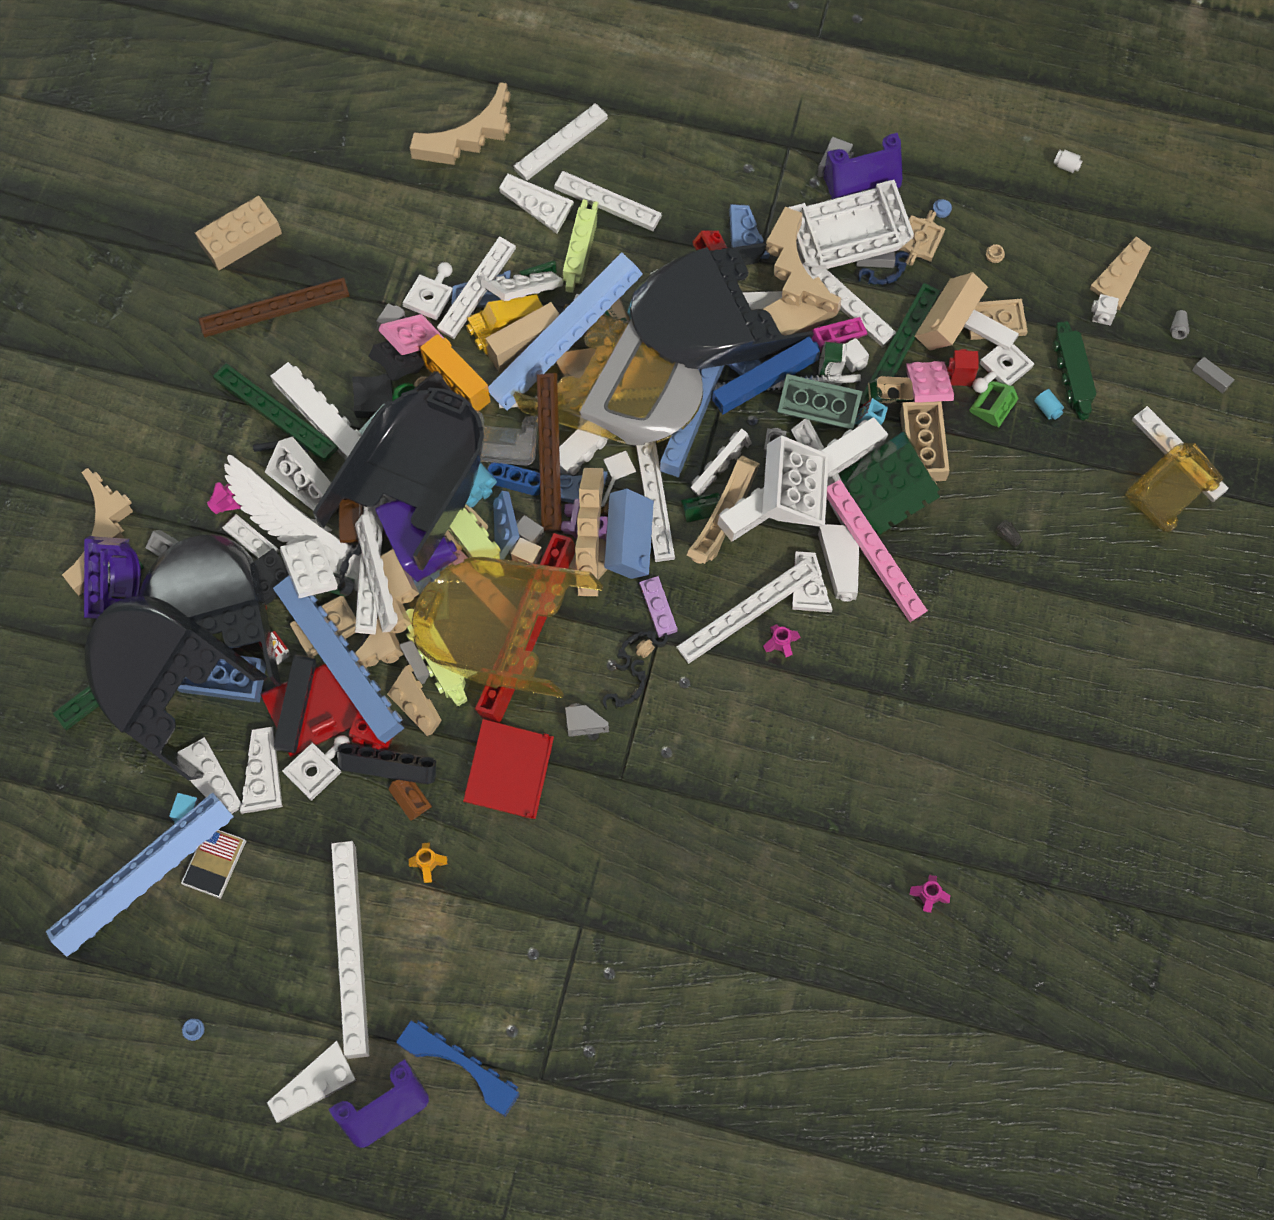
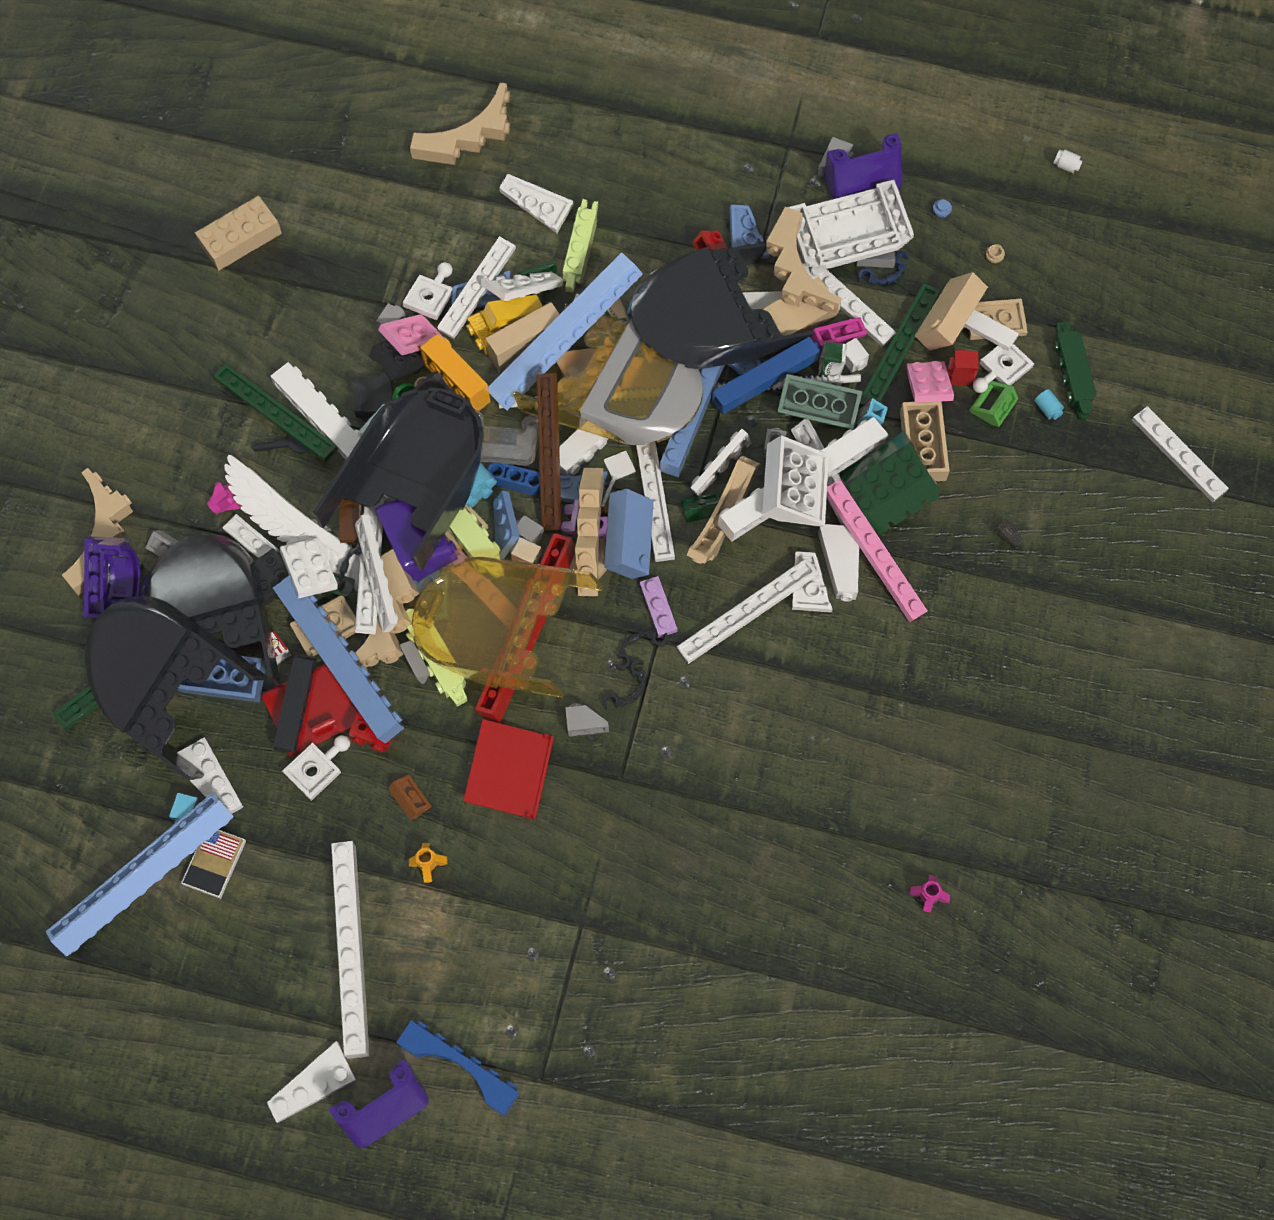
medium blue plate [182,1019,204,1041] -> none
reddish brown tile [199,278,350,337] -> none
white wing [240,727,283,814] -> none
white wedge [265,437,340,513] -> none
black beam [337,743,436,784] -> none
tan wing [387,665,442,736] -> none
white plate [514,104,608,181] -> none
white plate [554,171,661,231] -> none
tan plate [636,640,655,658] -> none
dark pink rock [763,624,801,657] -> none
tan piece [868,376,913,404] -> none
tan plate [899,210,946,266] -> none
tan wing [1090,237,1151,311] -> none
white brick [1091,294,1119,326] -> none
clear yellow windscreen [1125,443,1224,532] -> none
light grey cone [1170,310,1189,339] -> none
light grey slope [1192,357,1234,394] -> none

